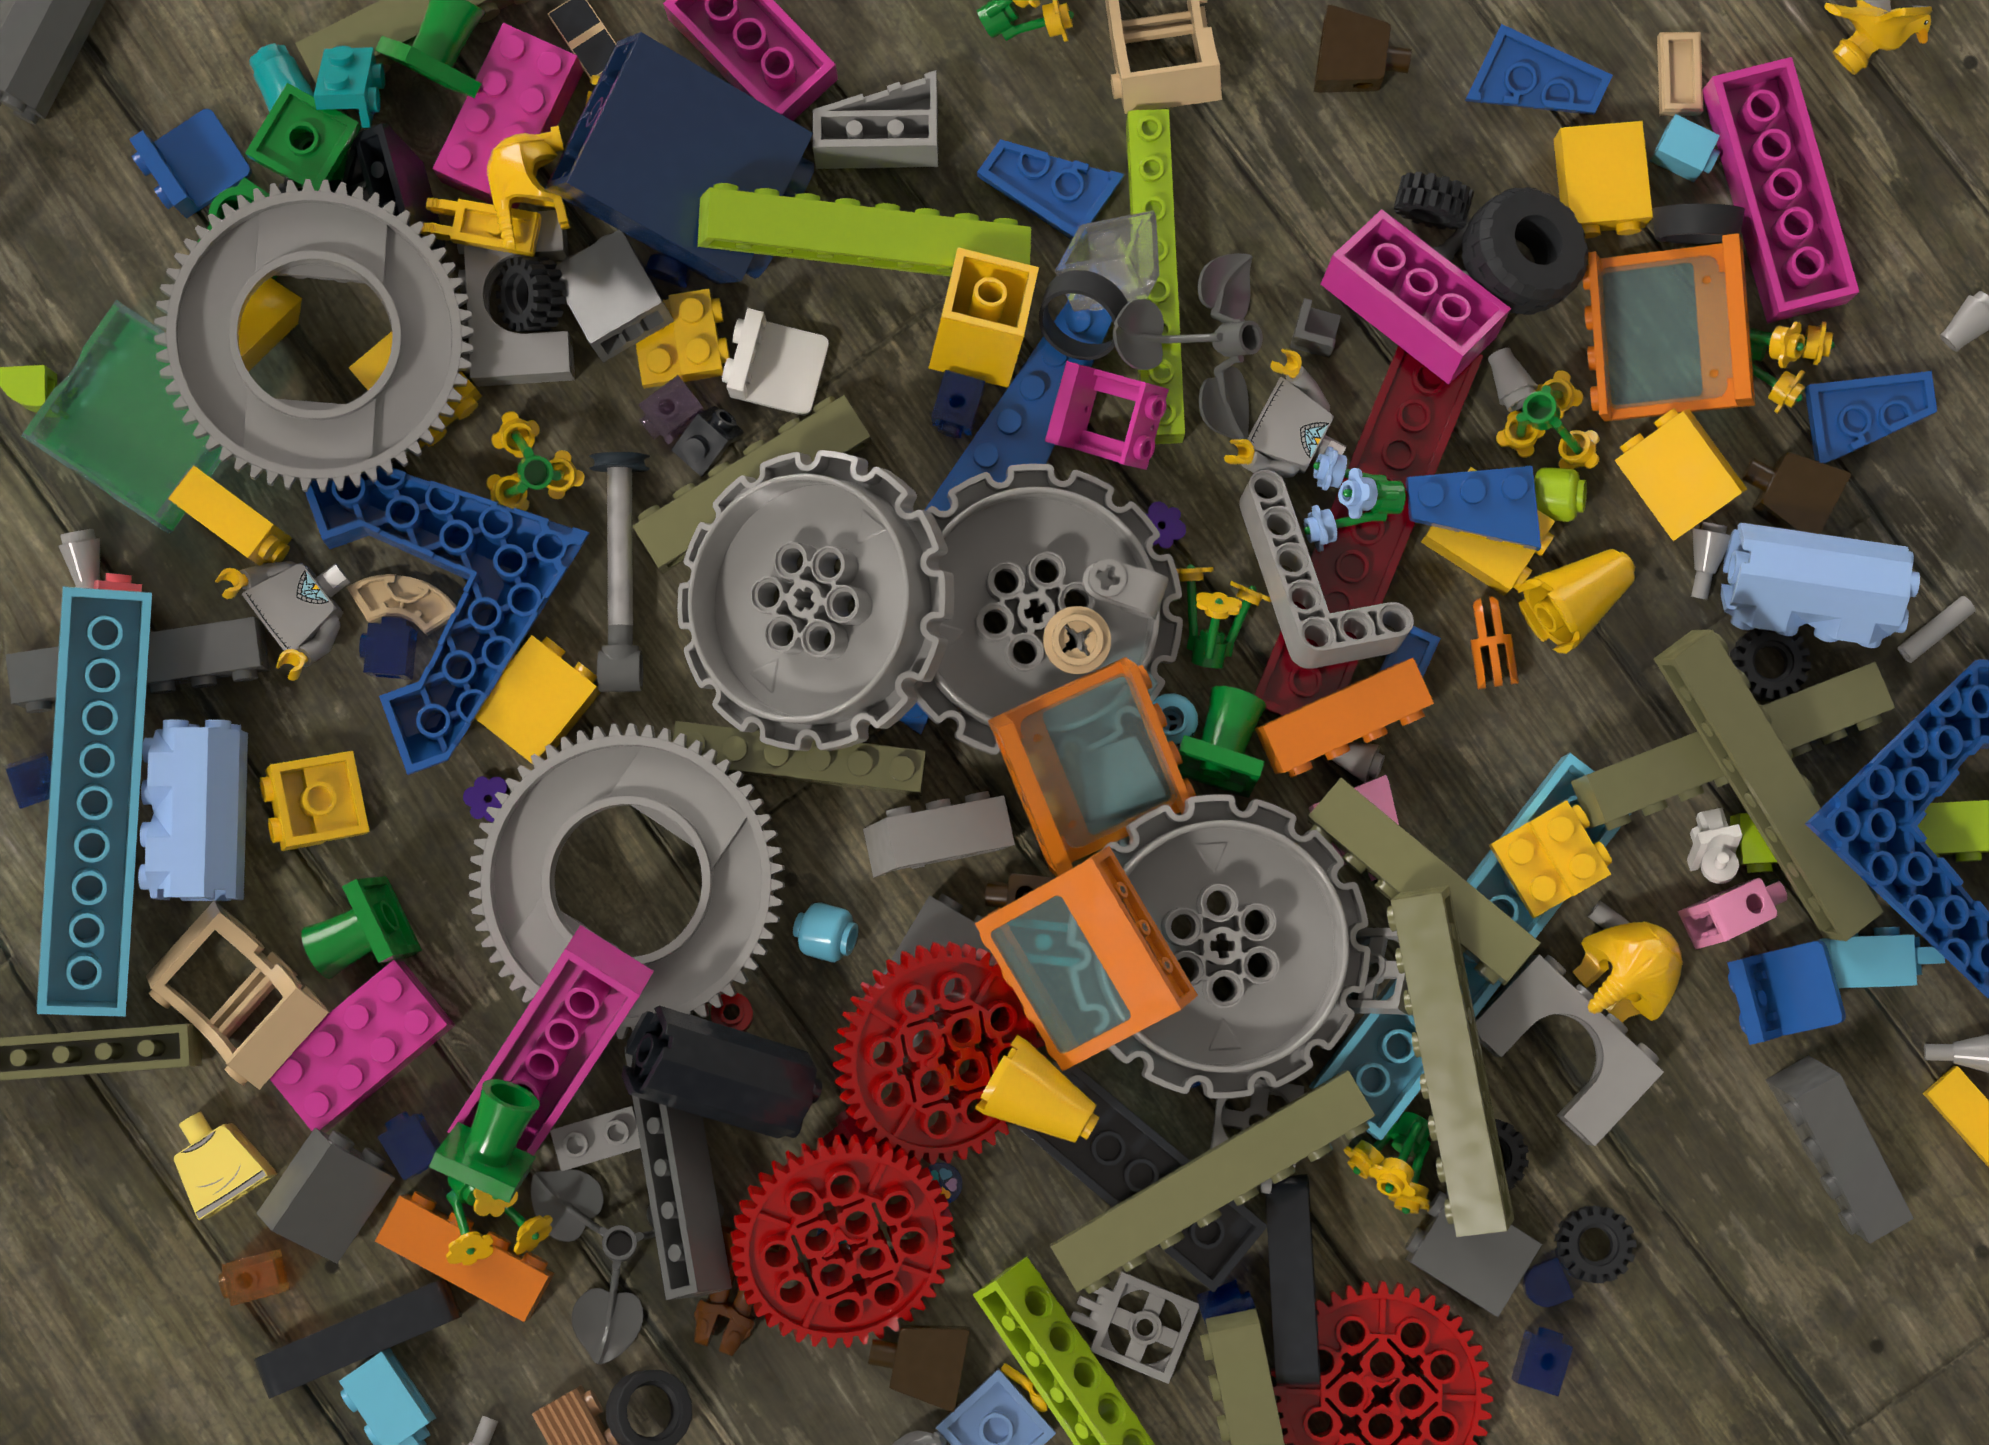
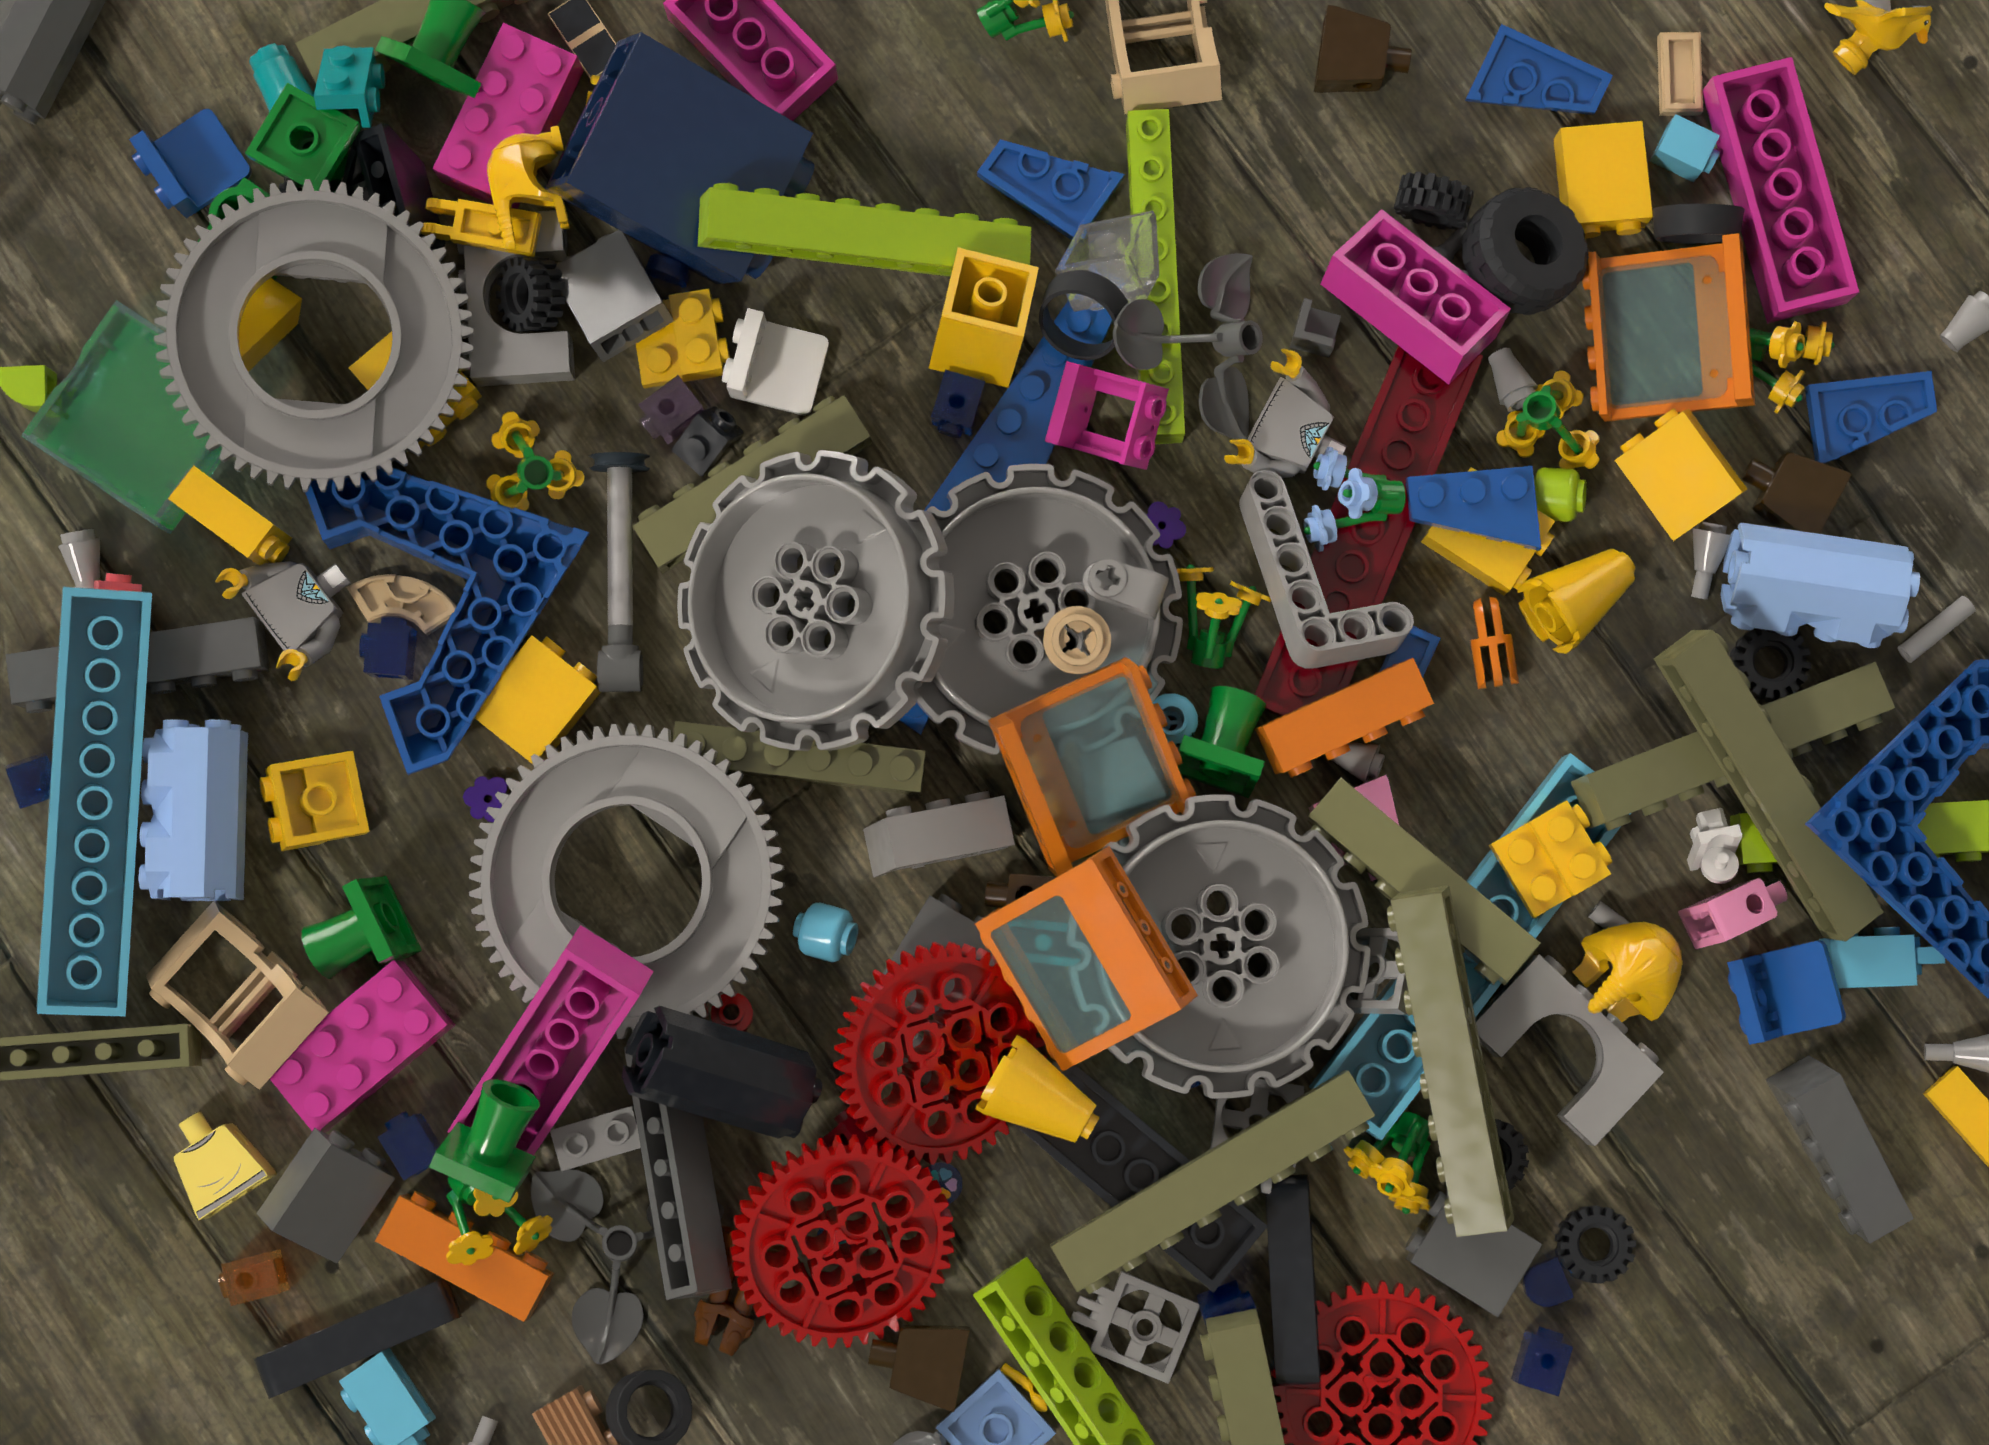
light grey wedge [813,70,938,169] -> none

